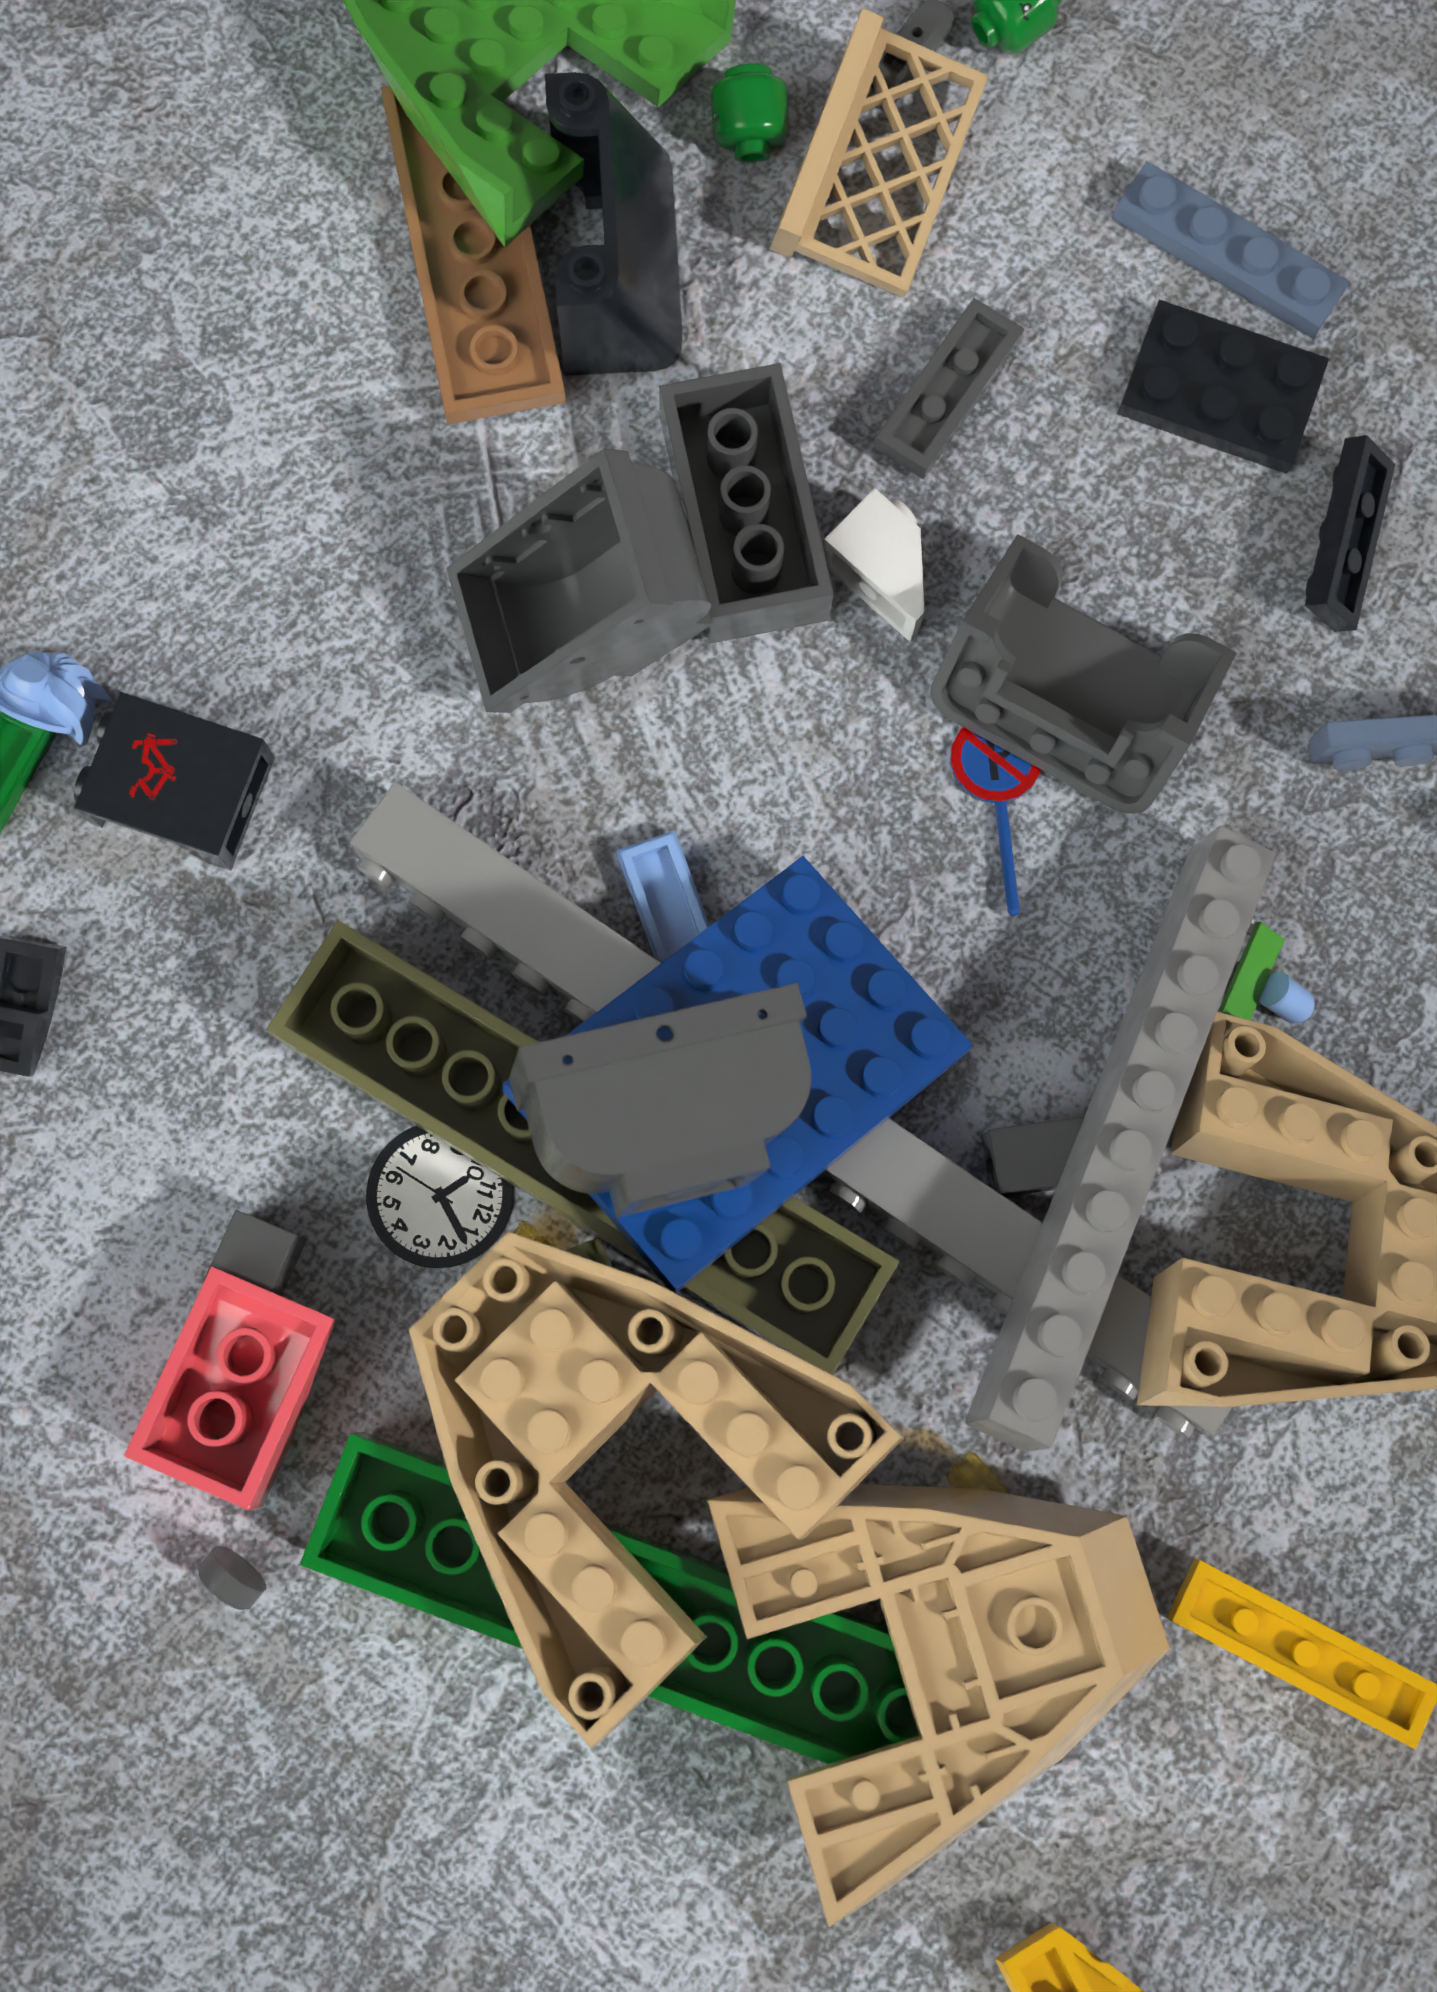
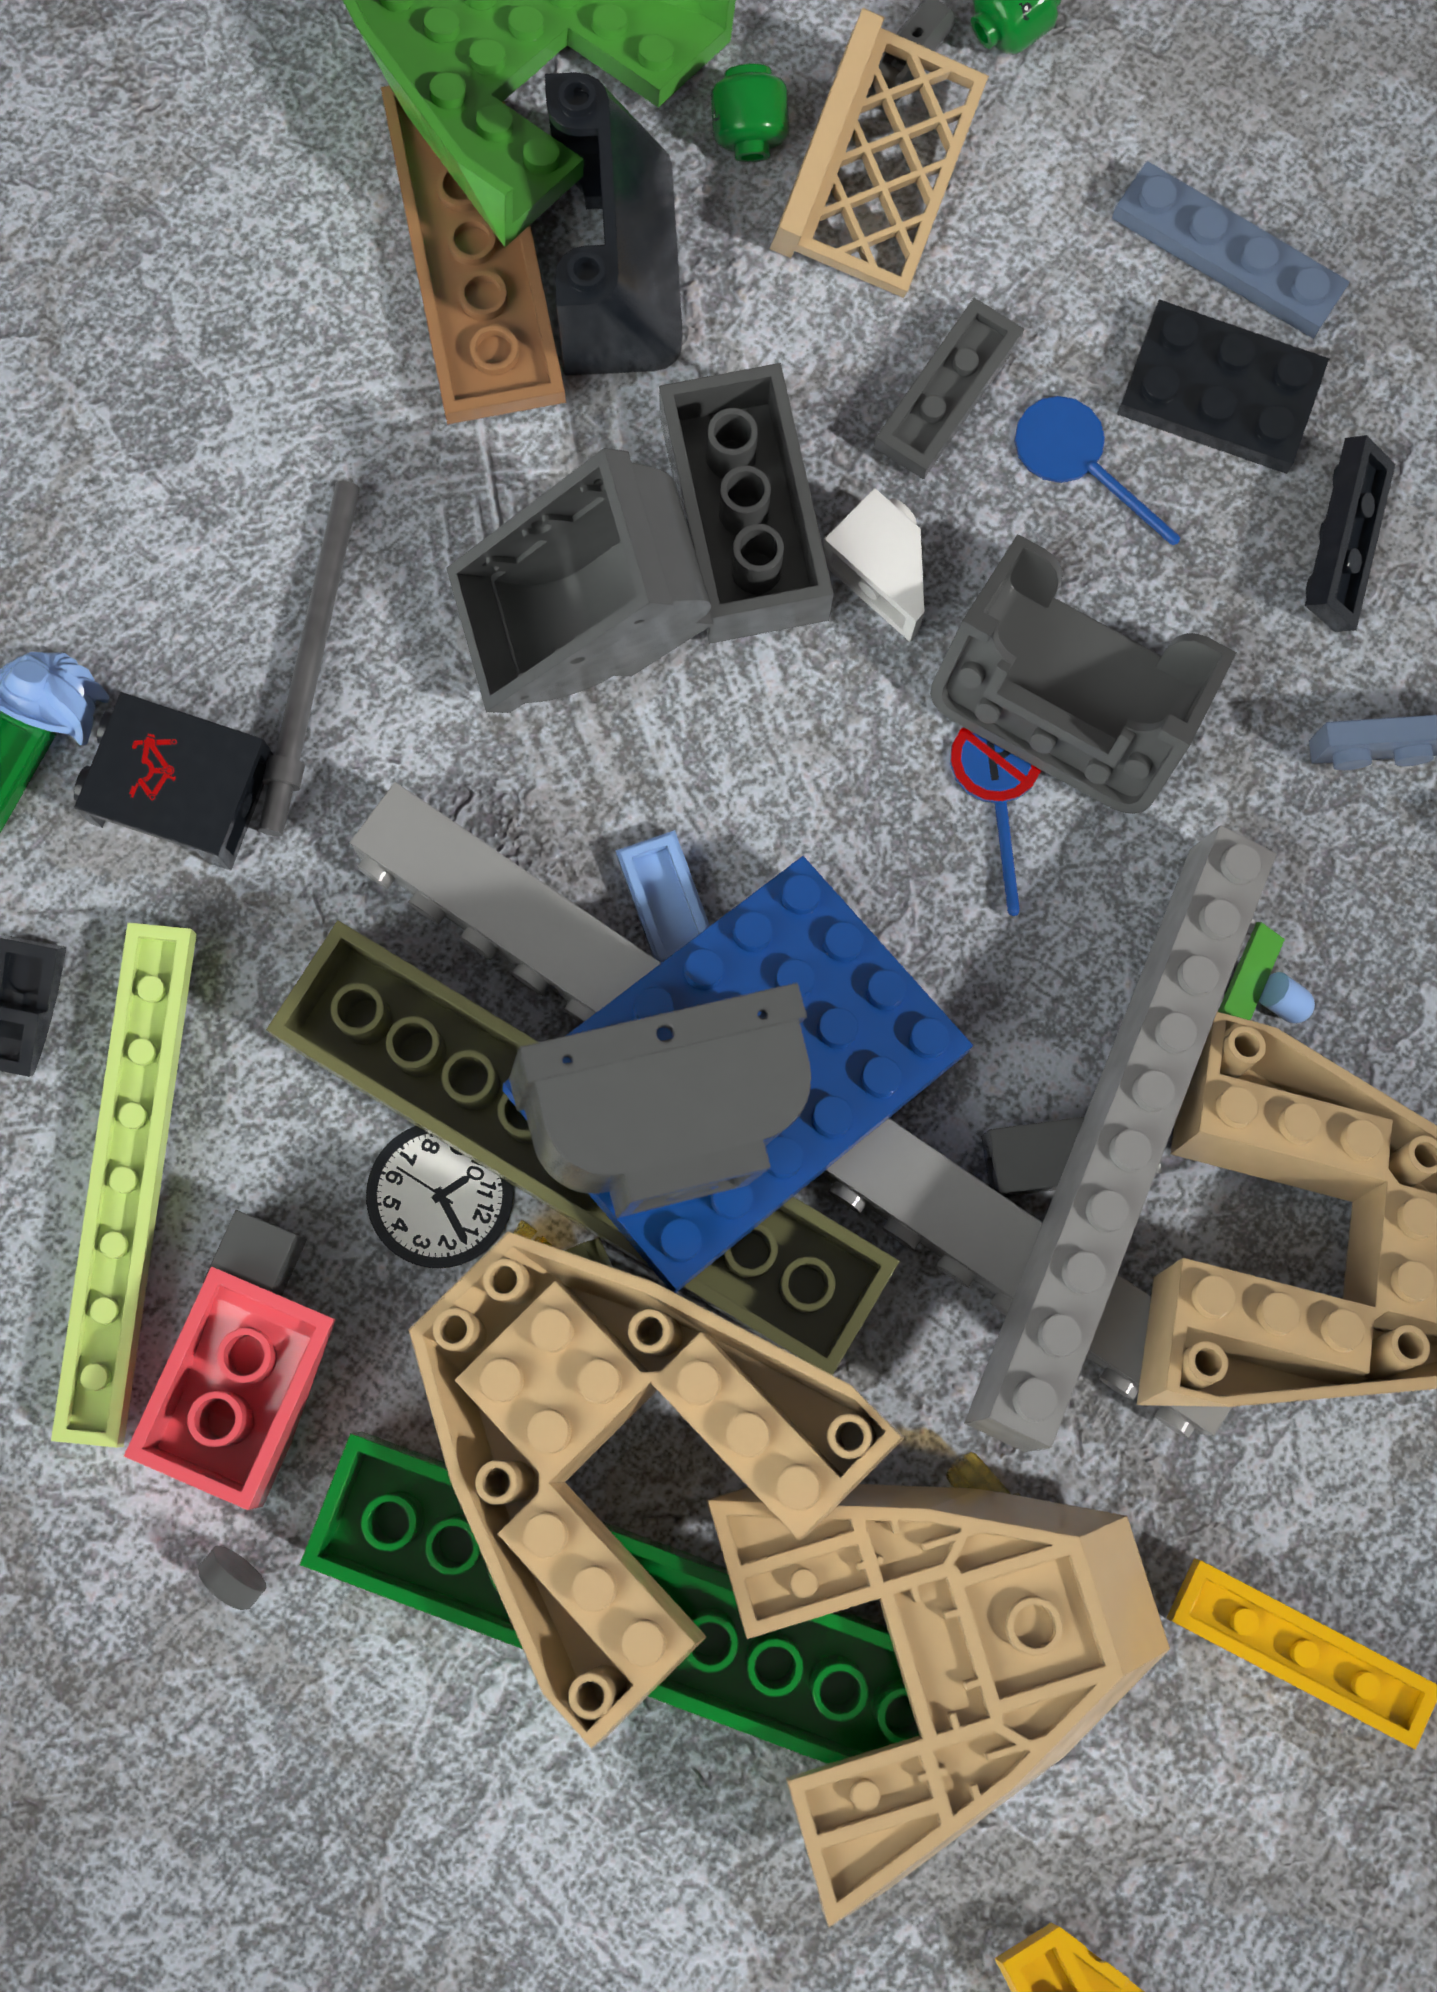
none -> yellowish green plate [51,922,197,1448]
none -> flat silver bar [258,480,360,837]
none -> blue piece [1014,396,1180,545]

